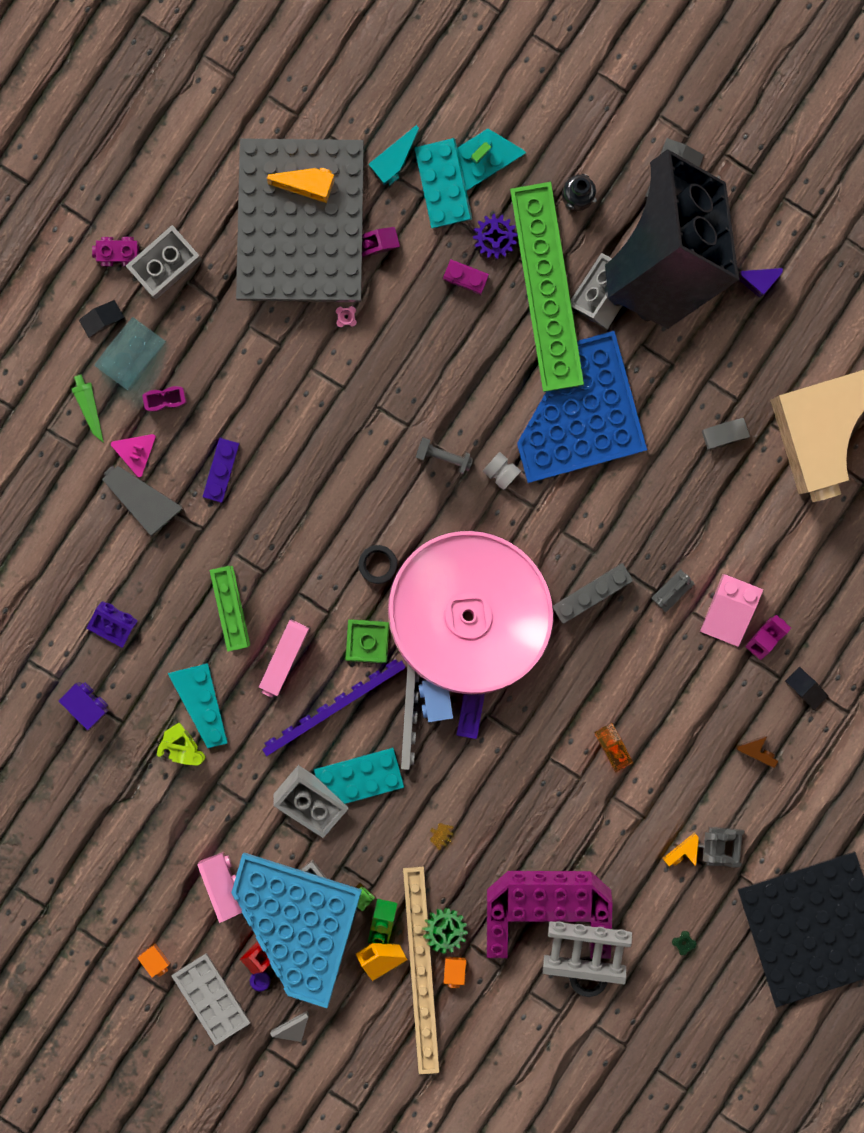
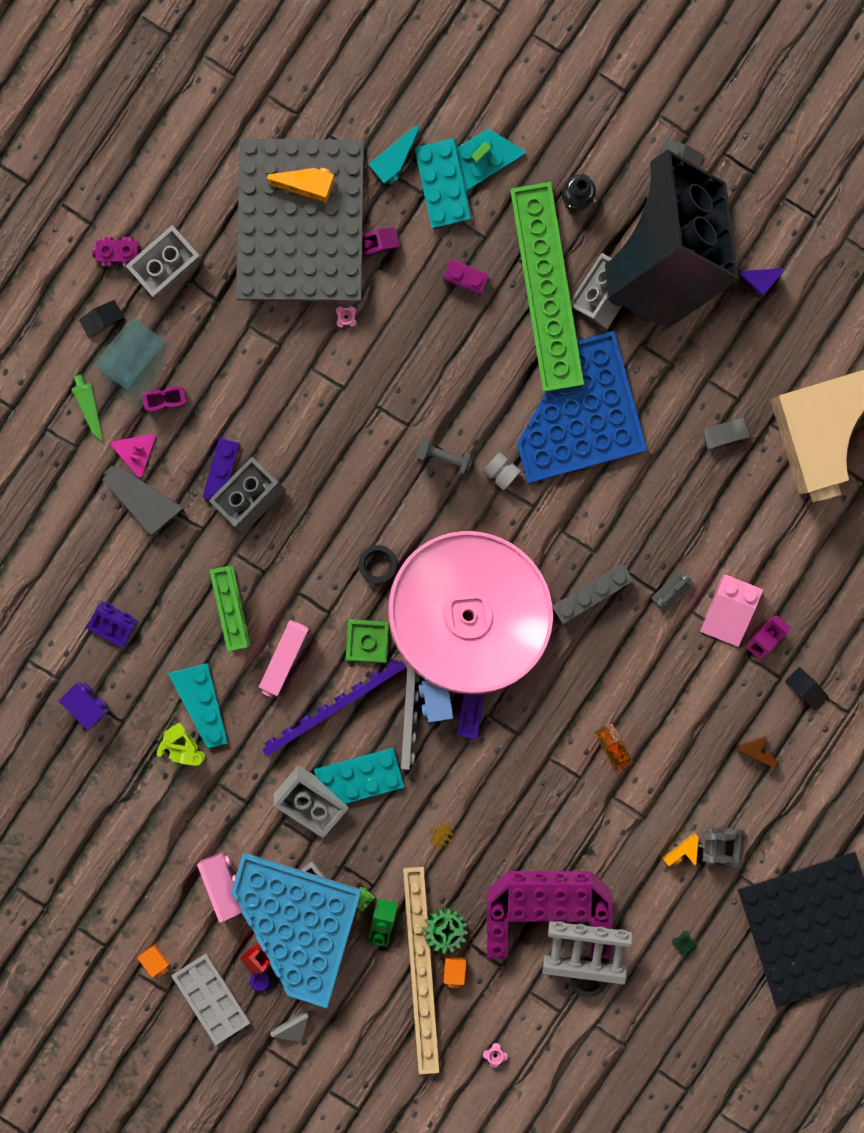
light orange slope [356,943,407,981] -> none
dark purple gear [473,214,518,259] -> none
none -> dark grey slope [209,457,286,534]
none -> bright pink plate [483,1043,508,1068]

